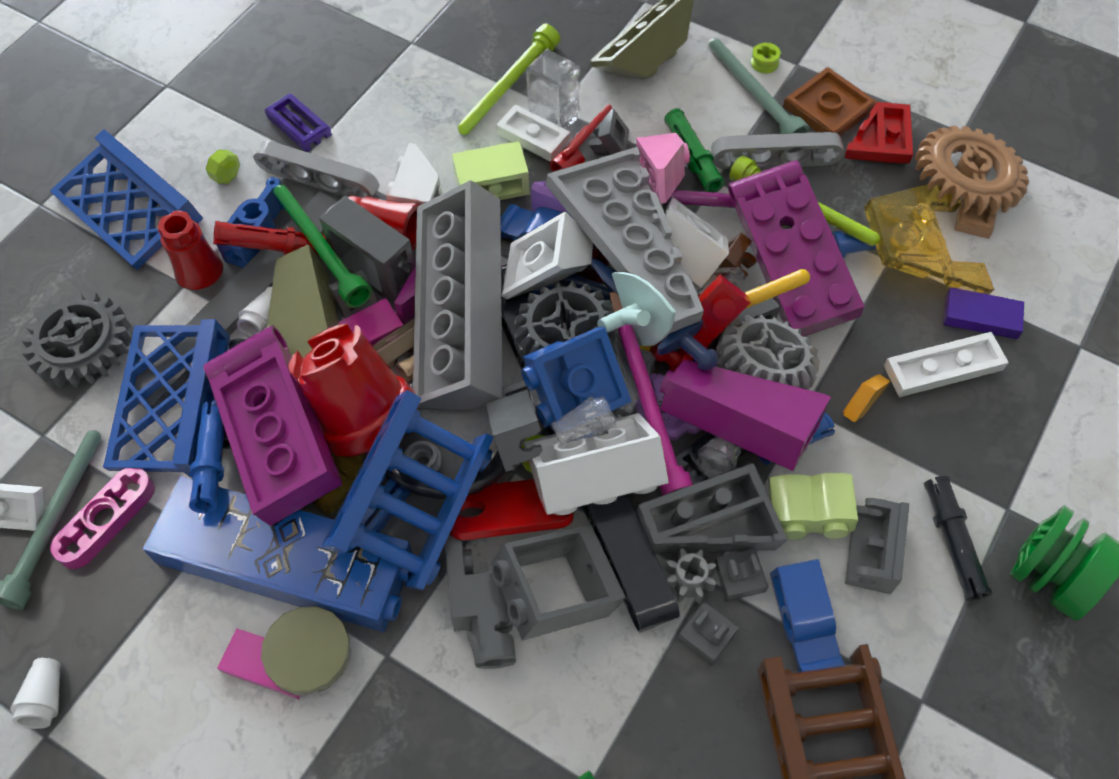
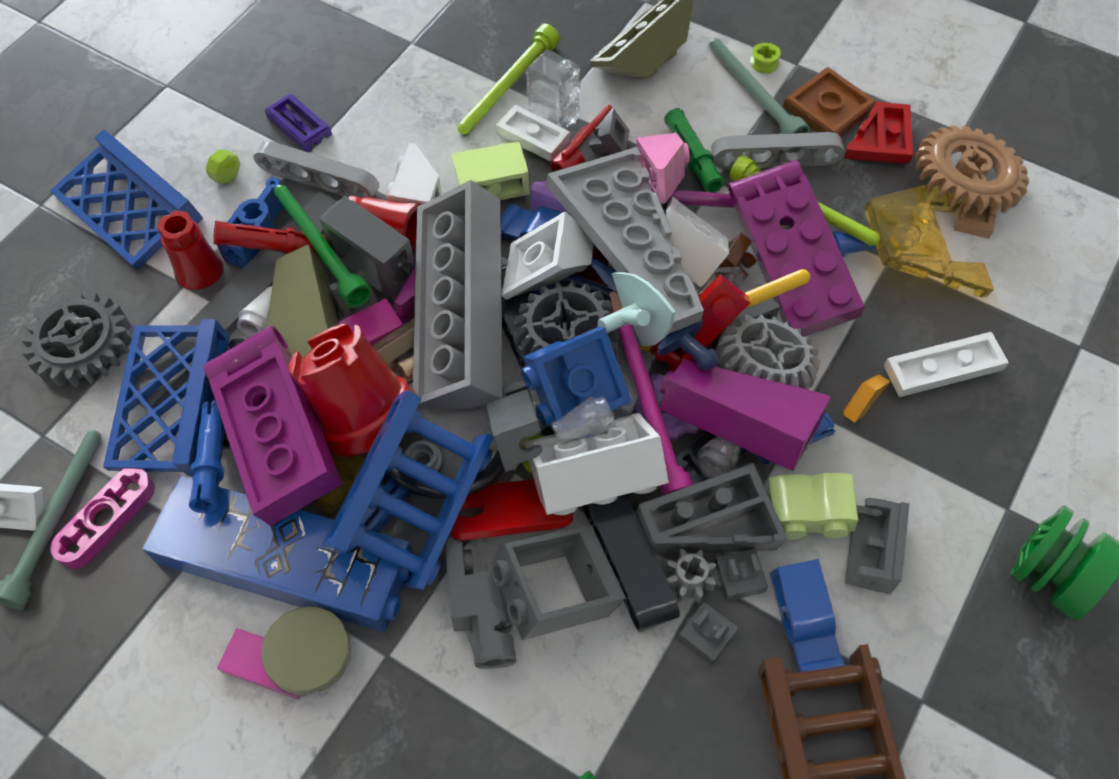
white cone [10,658,61,729] -> none
black pin [923,476,992,601] -> none
dark purple tile [943,287,1025,339] -> none

